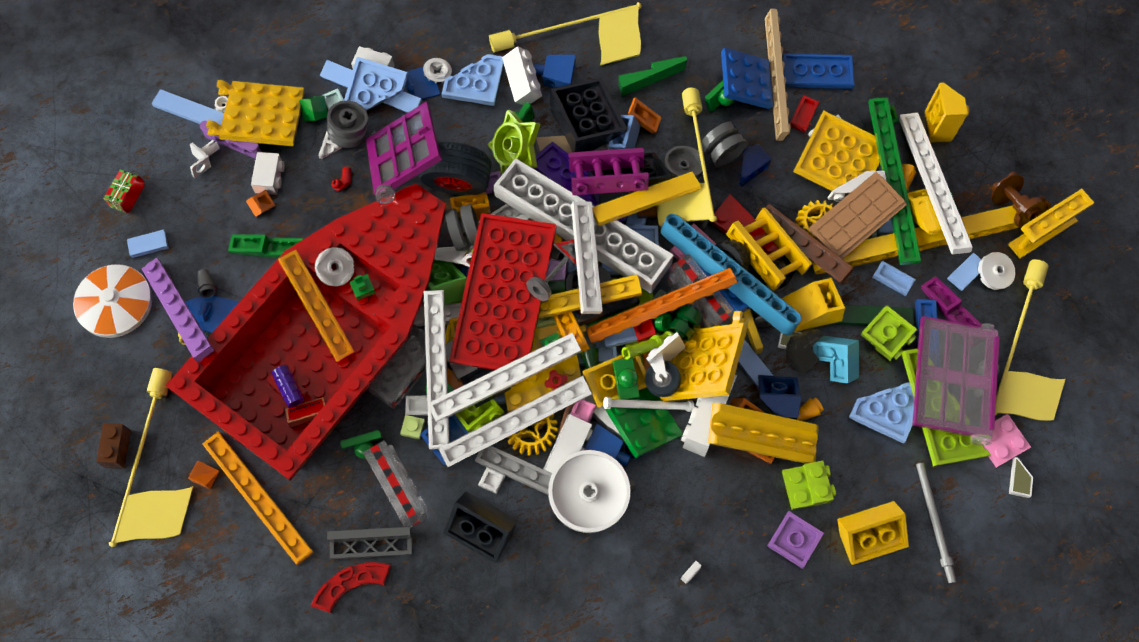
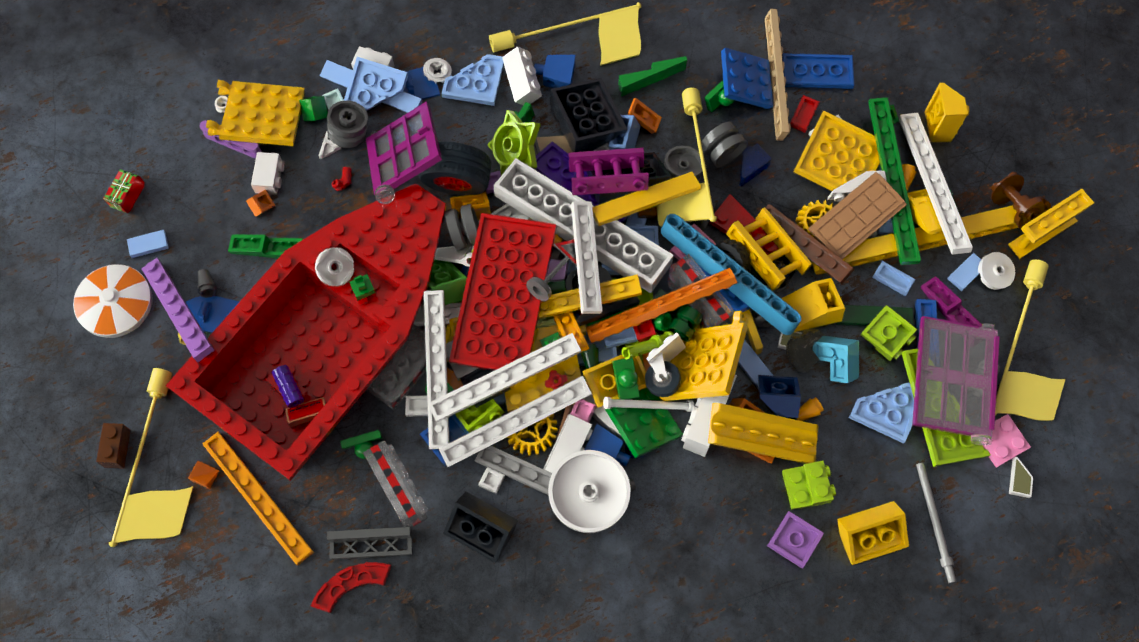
light blue tile [151,89,224,125] -> none
white bracket [190,140,220,178] -> none
light orange tile [278,250,355,362] -> none
yellowish green plate [400,415,425,440] -> none
white tile [681,561,701,584] -> none

